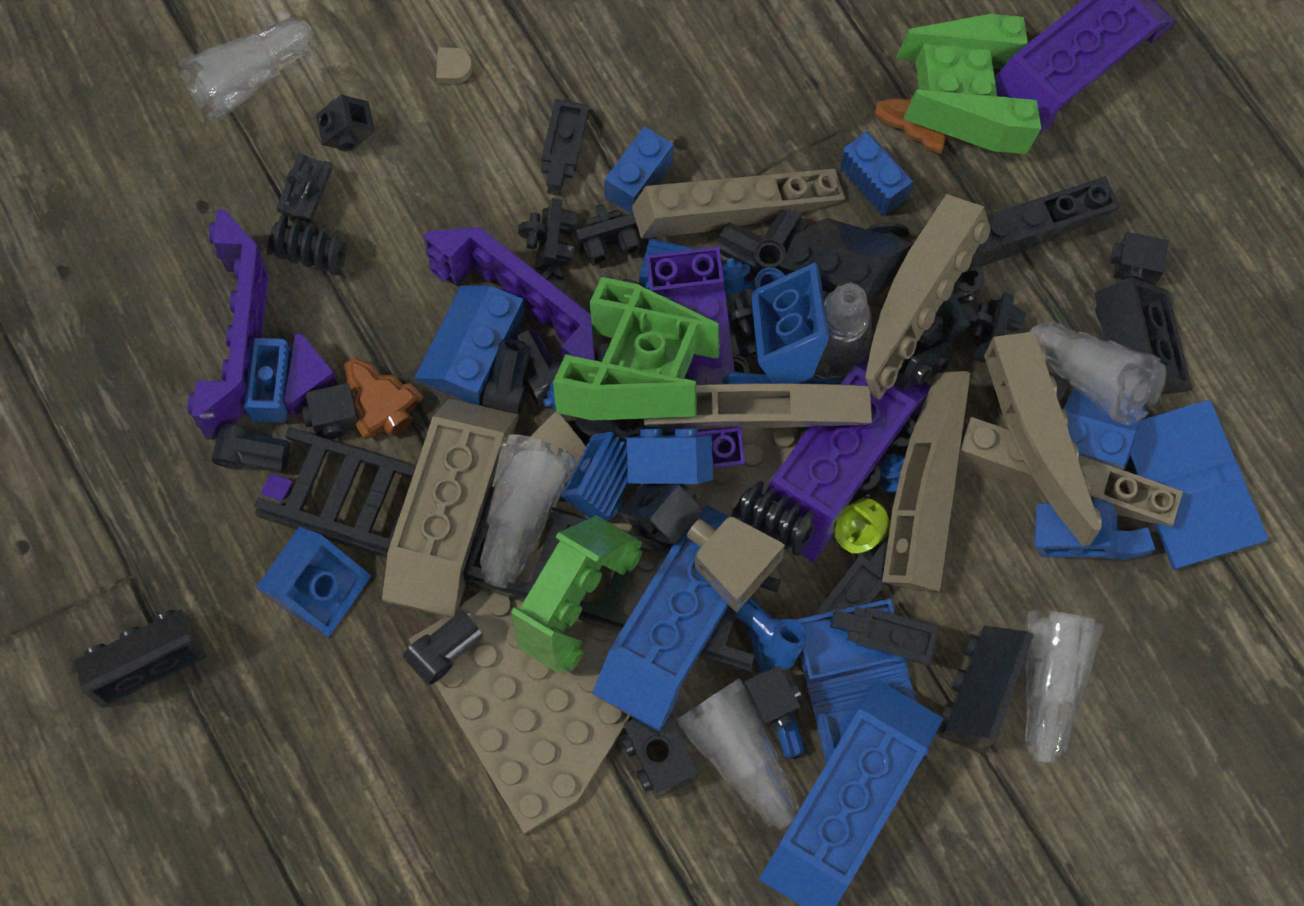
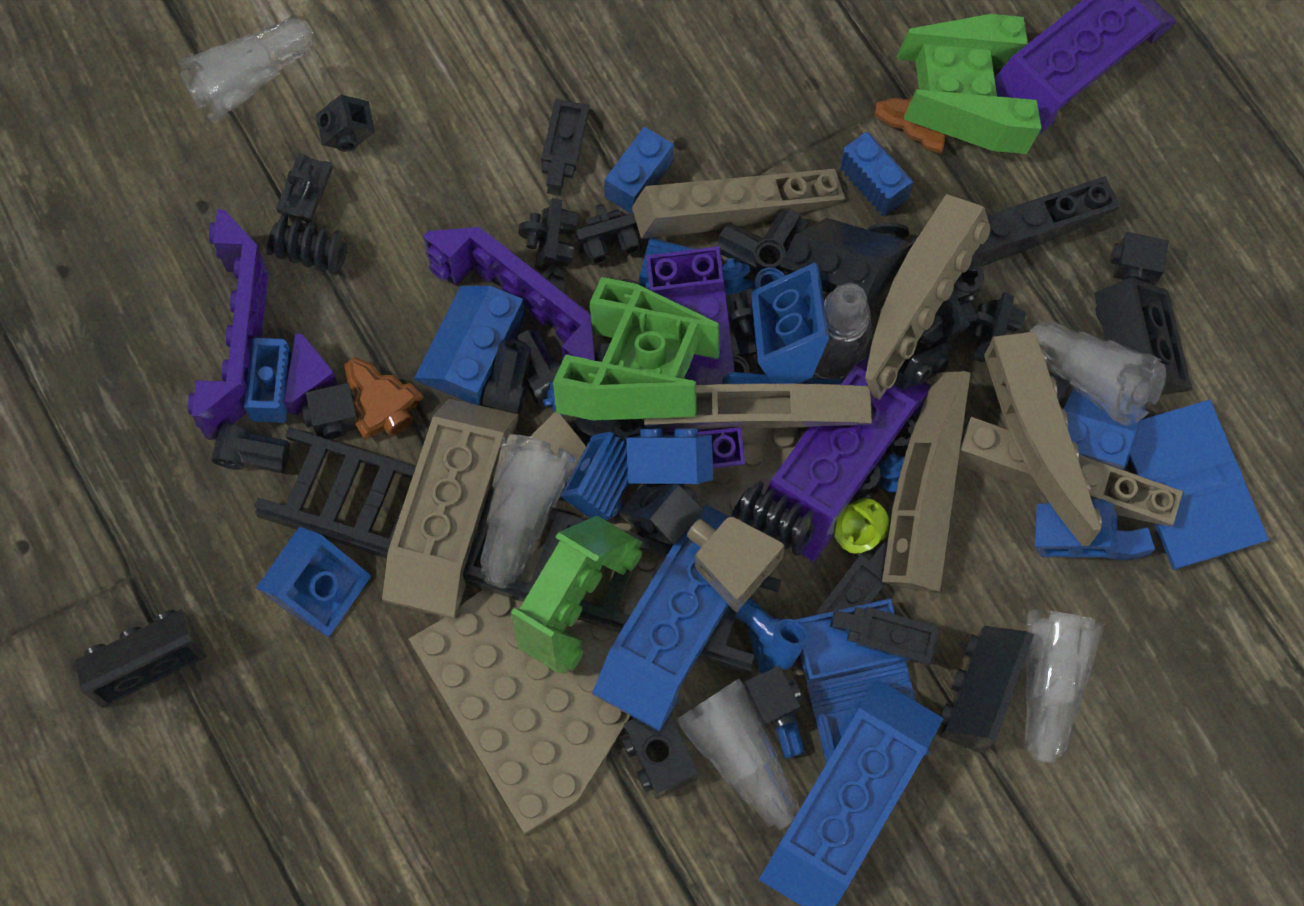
dark purple piece [260,473,293,501] -> none
black piece [403,610,483,686] -> none
dark tan tile [436,47,472,84] -> none

